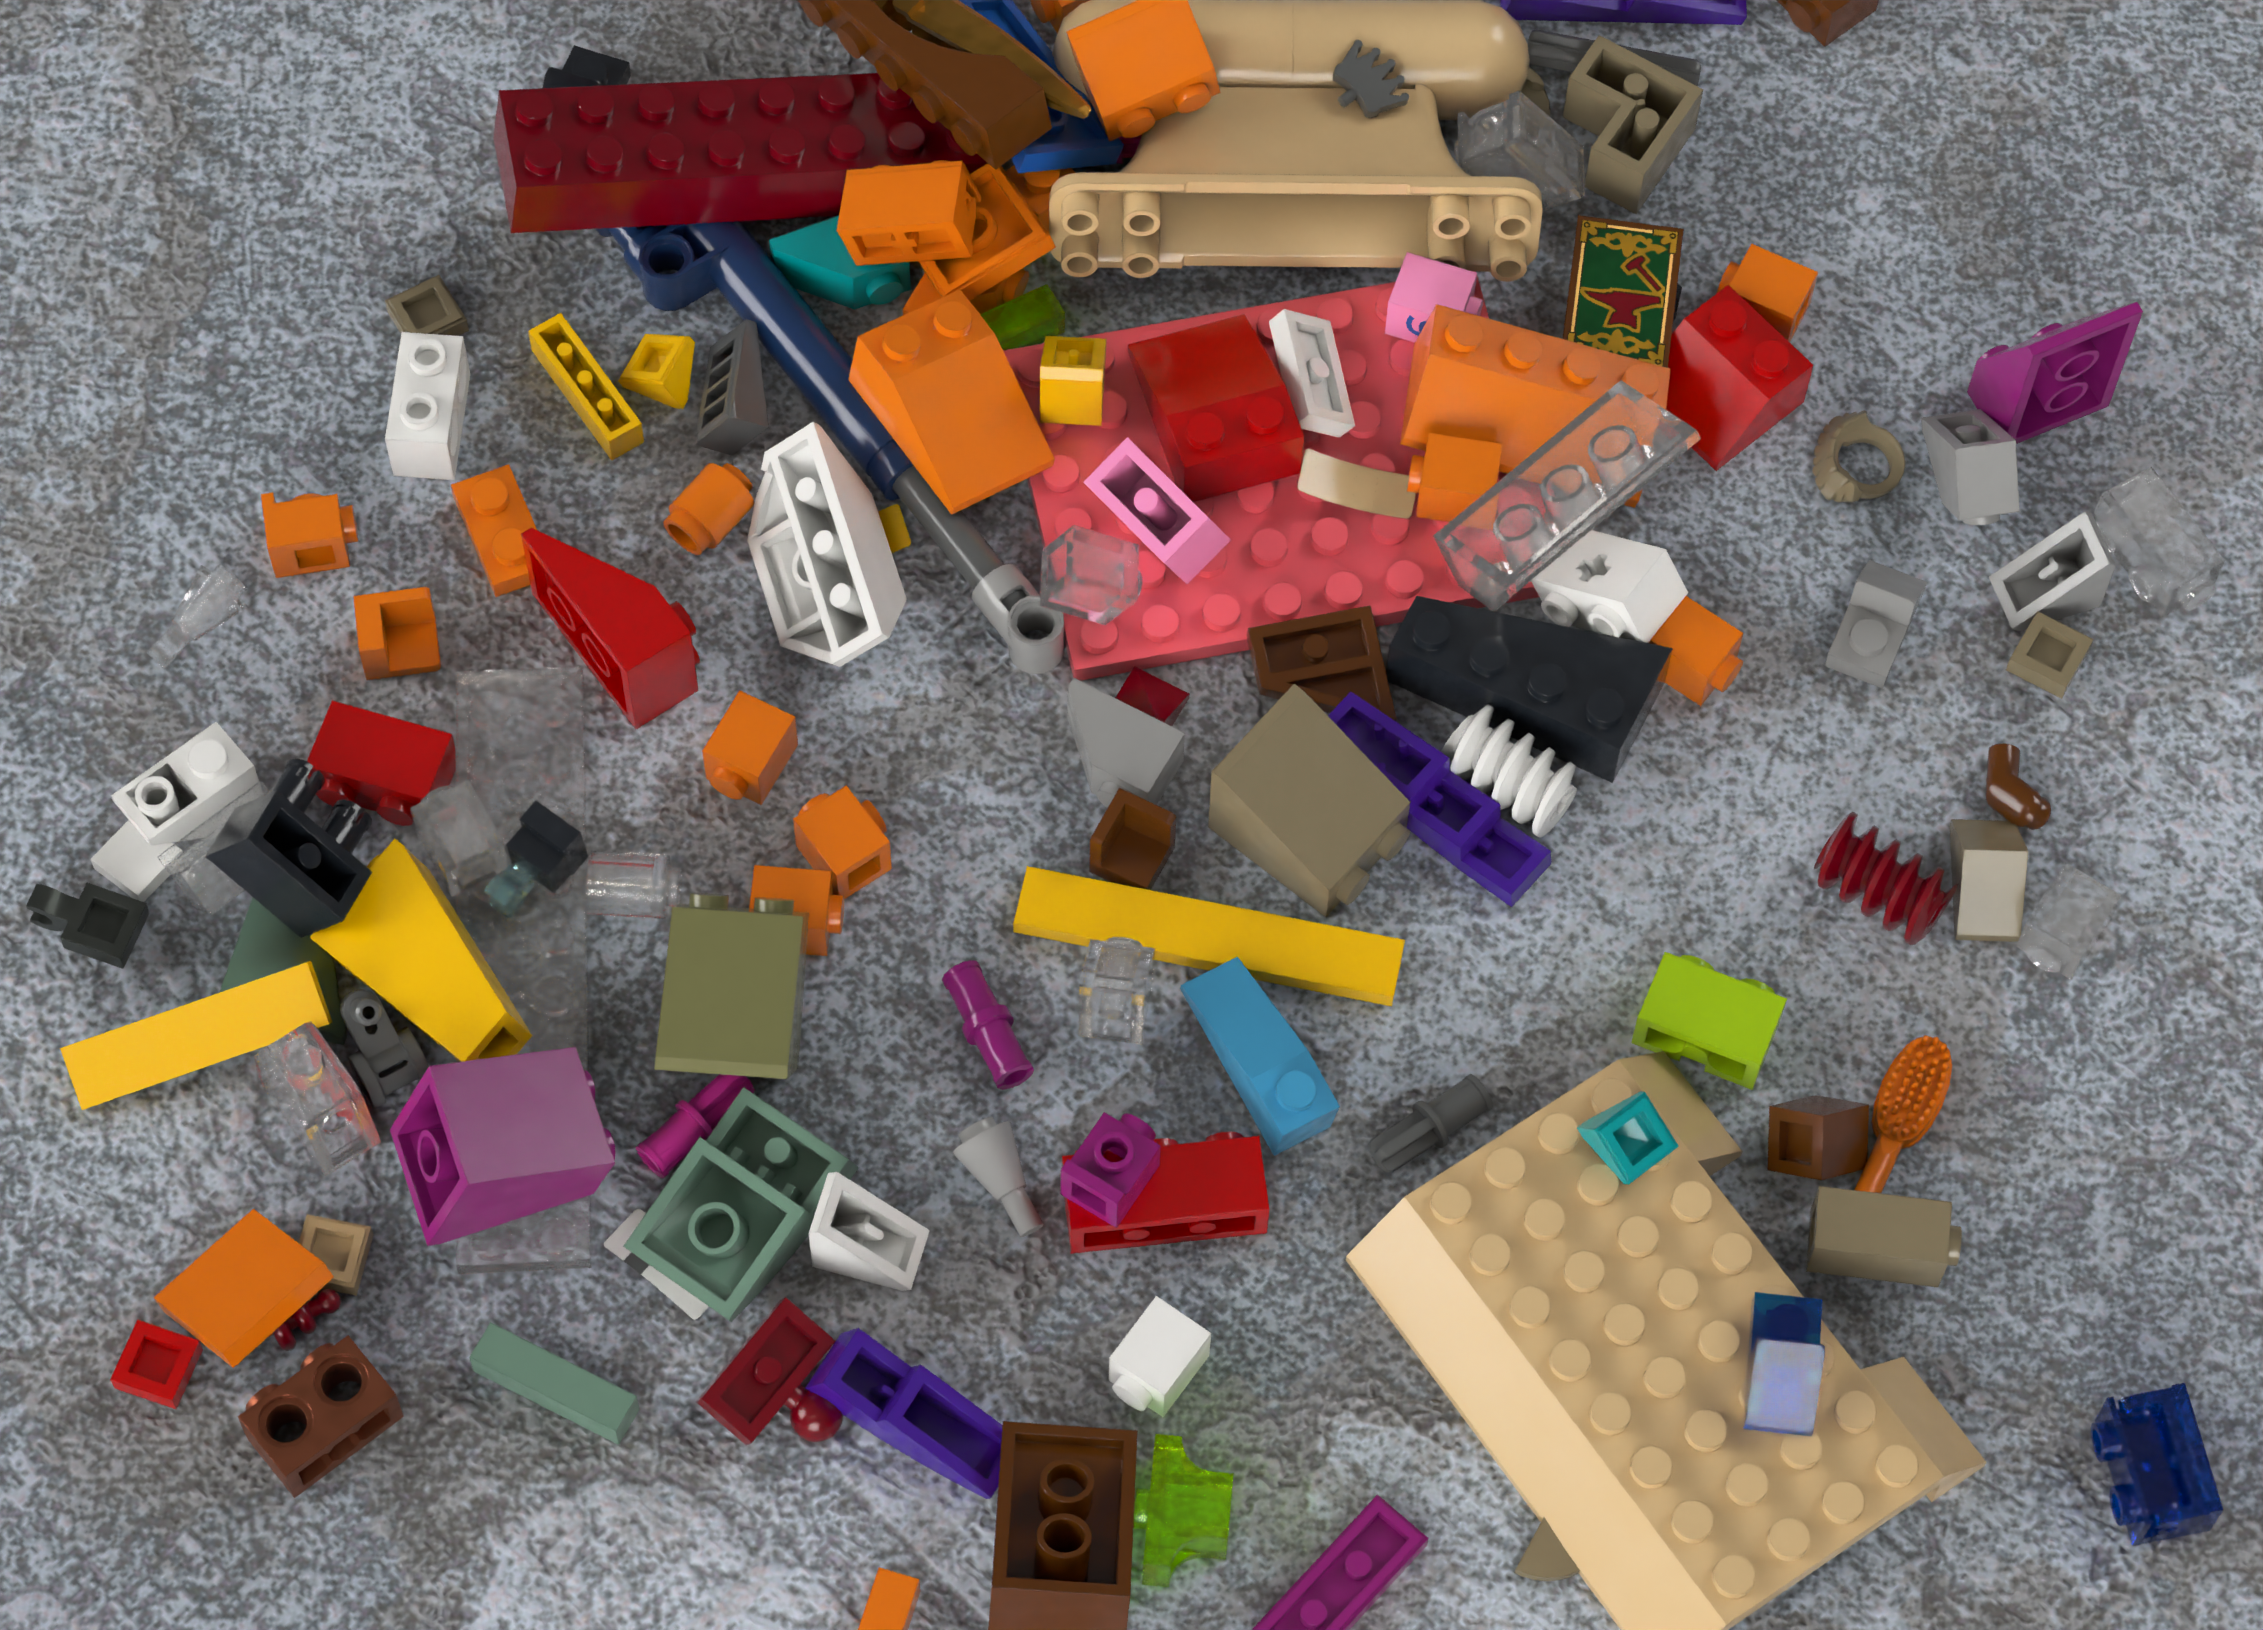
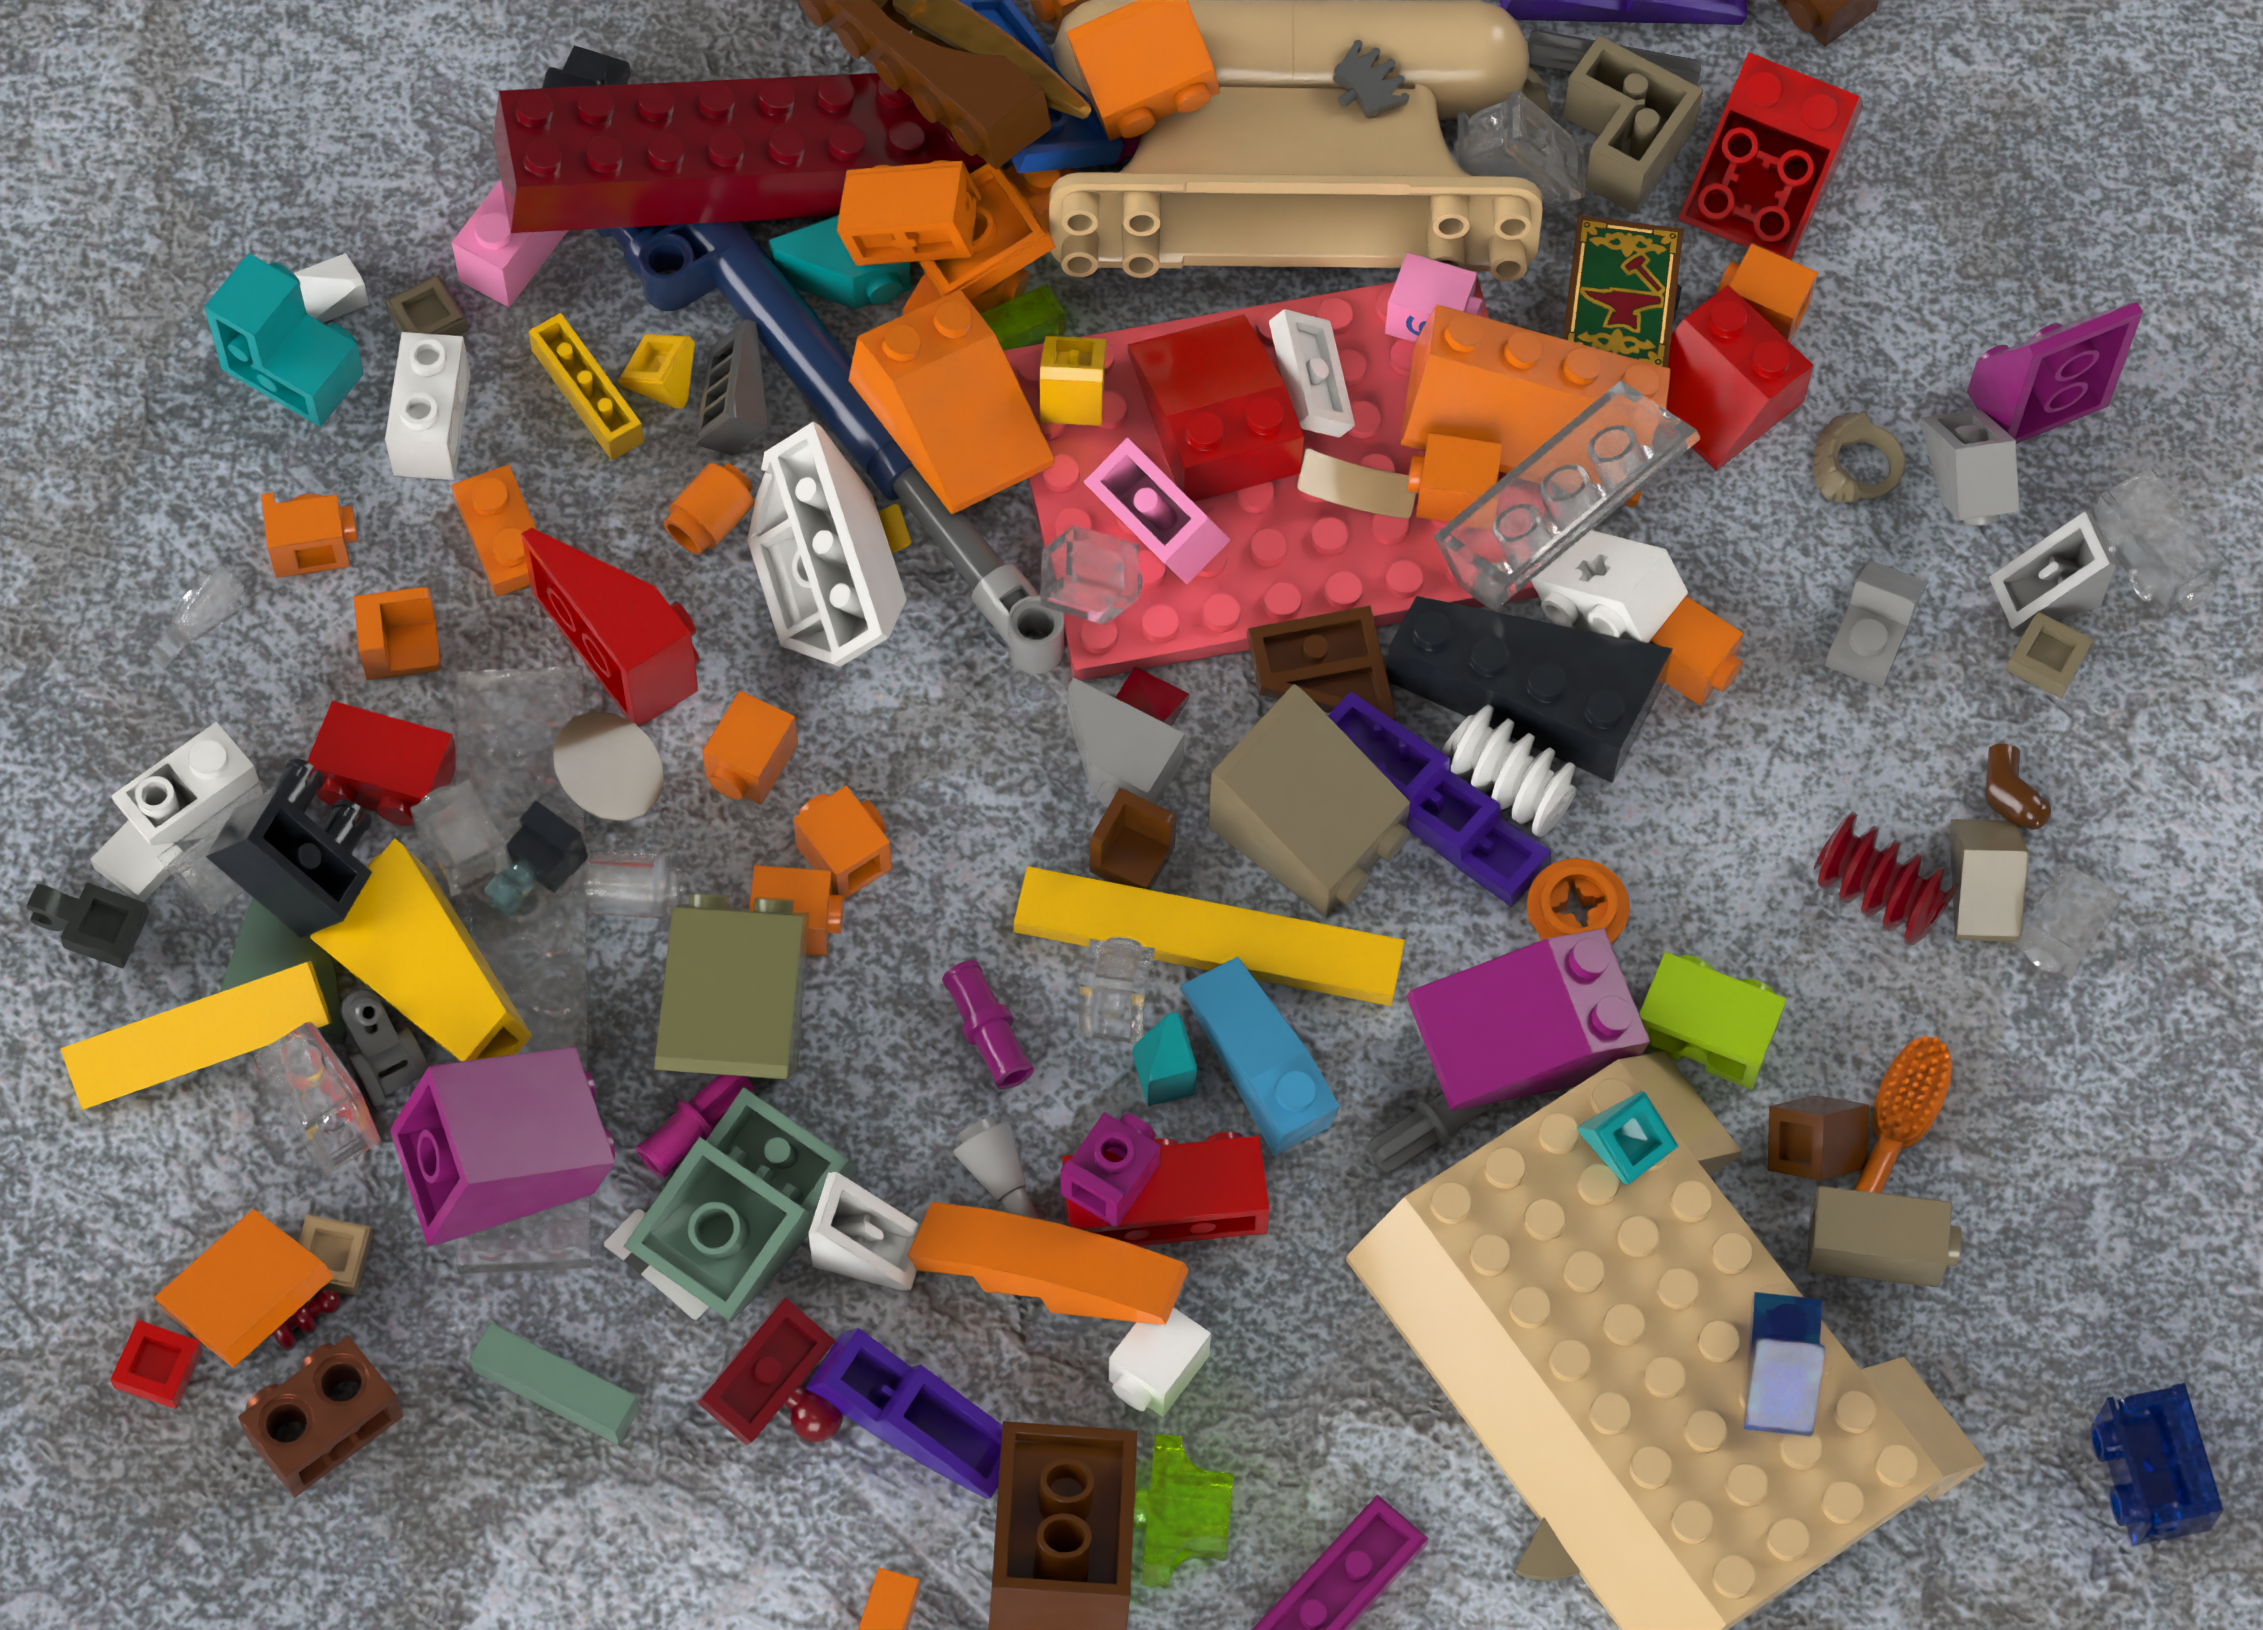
none -> teal brick [204,253,364,428]
none -> white slope [294,253,369,323]
none -> bright pink brick [452,179,569,308]
none -> sticker [552,711,664,821]
none -> orange slope [907,1202,1189,1325]
none -> teal slope [1132,1012,1197,1107]
none -> magenta slope [1406,928,1650,1111]
none -> orange gear [1527,858,1630,945]
none -> red slope [1678,52,1864,260]

